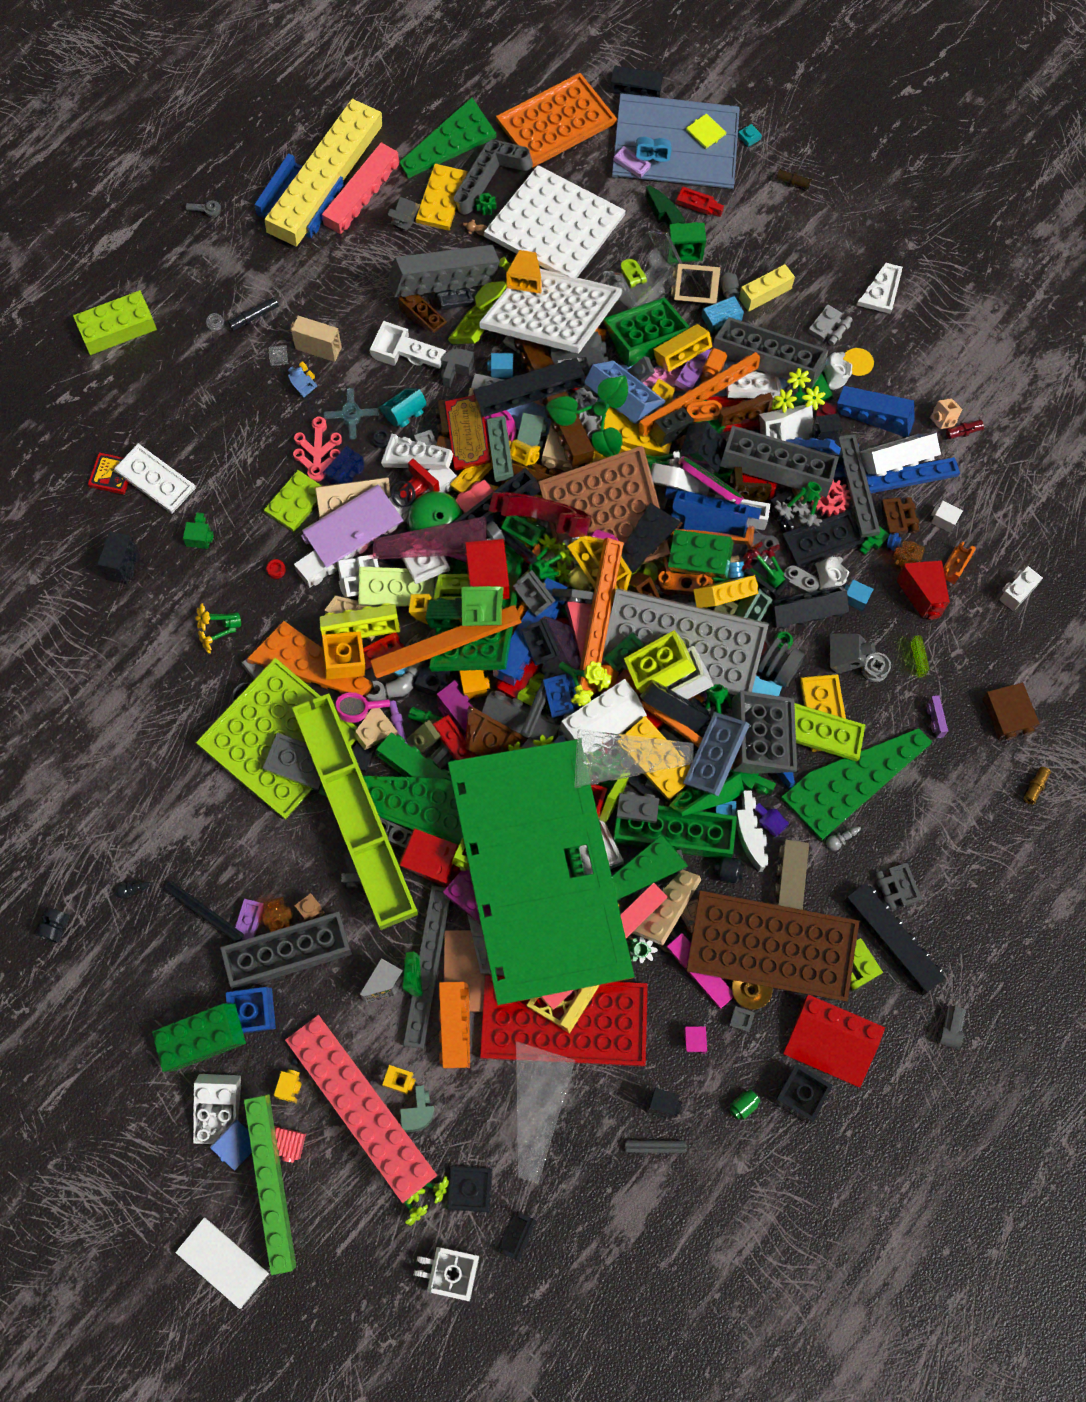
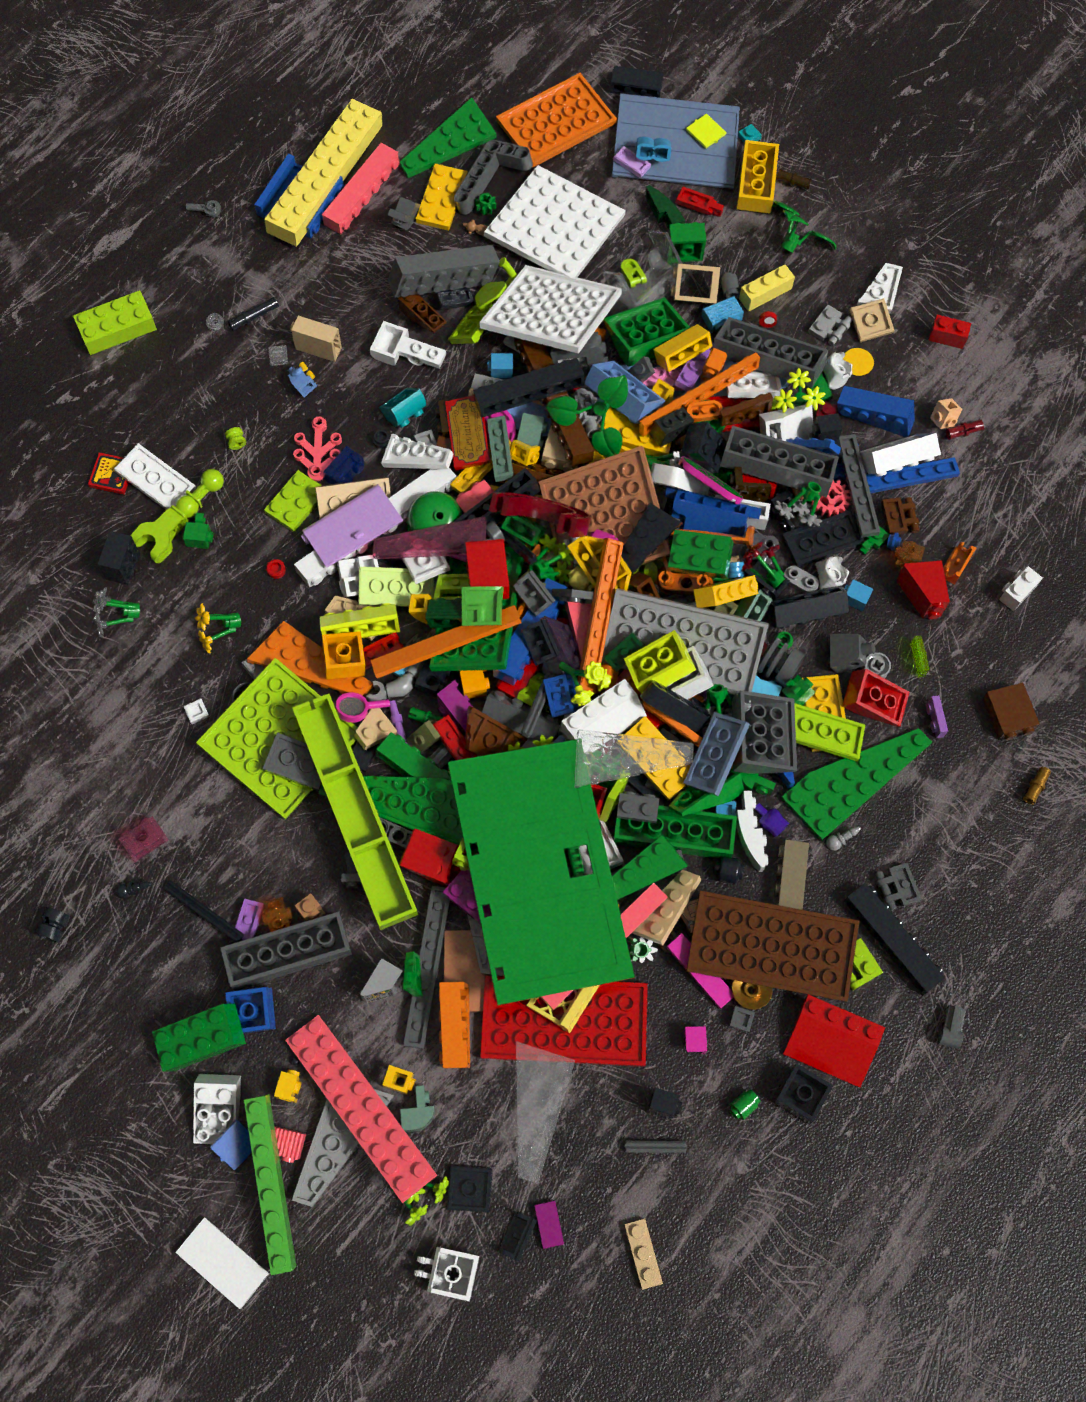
clear light blue bar [324,388,379,439] -> none
red piece [391,458,440,507] -> none
dark grey brick [441,349,474,388] -> none
light orange slope [506,250,542,294] -> none
white brick [931,501,963,533] -> none
none -> plant [93,587,140,638]
none -> clear pink brick [119,816,169,862]
none -> lime piece [131,469,224,563]
none -> white tile [183,699,210,724]
none -> lime wheel [225,427,247,450]
none -> light grey wing [292,1089,394,1207]
none -> magenta tile [534,1201,564,1249]
none -> tan plate [624,1219,663,1290]
none -> yellow brick [737,140,779,213]
none -> red tile [759,311,777,328]
none -> green plant [772,200,837,253]
none -> green brick [782,675,816,706]
none -> red slope [842,669,910,727]
none -> tan tile [850,298,894,342]
none -> red brick [928,315,971,349]

